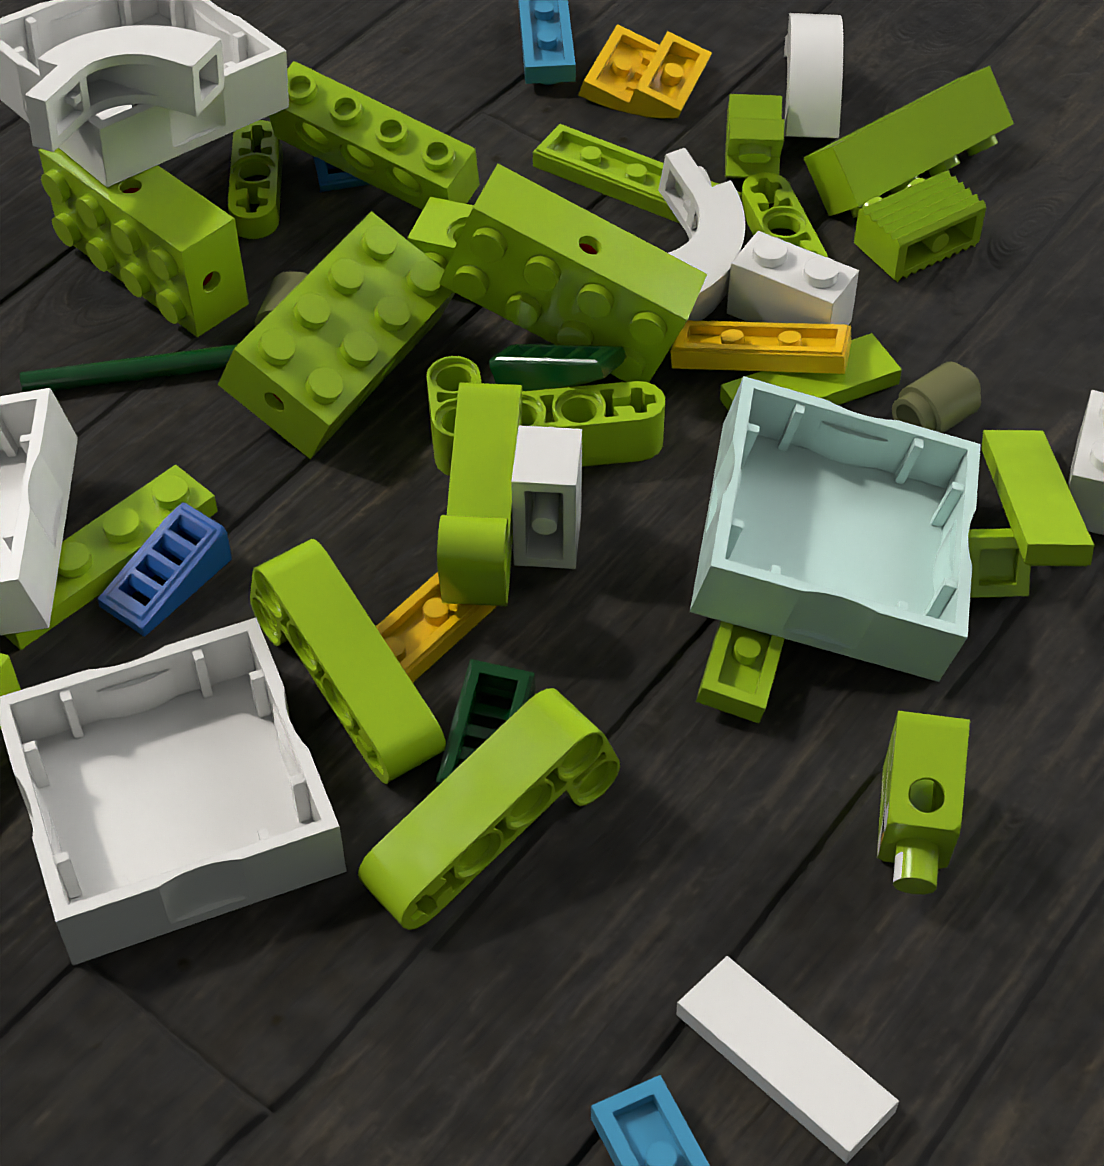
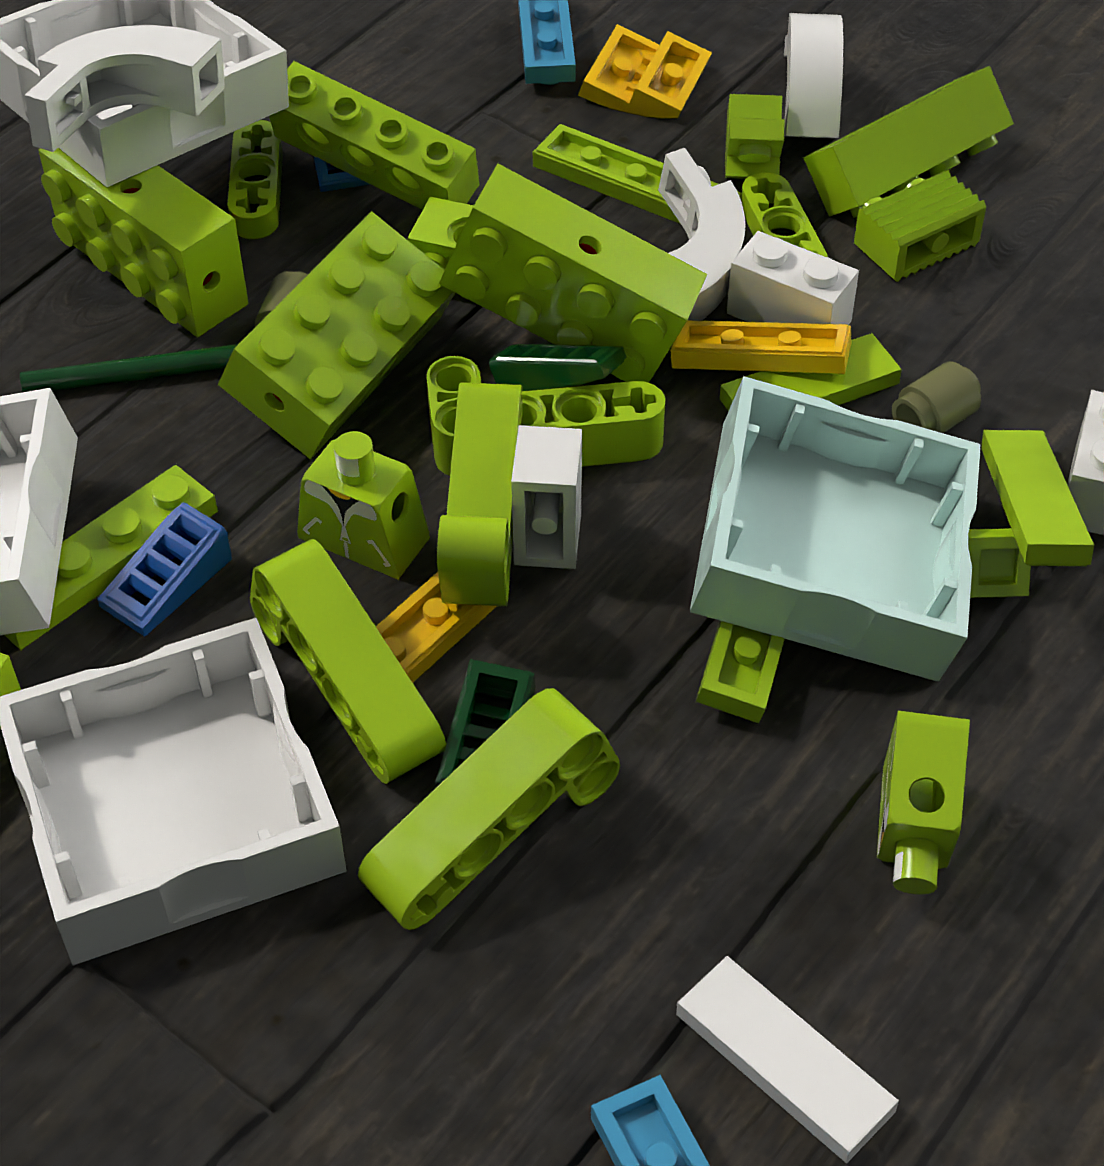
none -> lime torso [297,431,430,580]

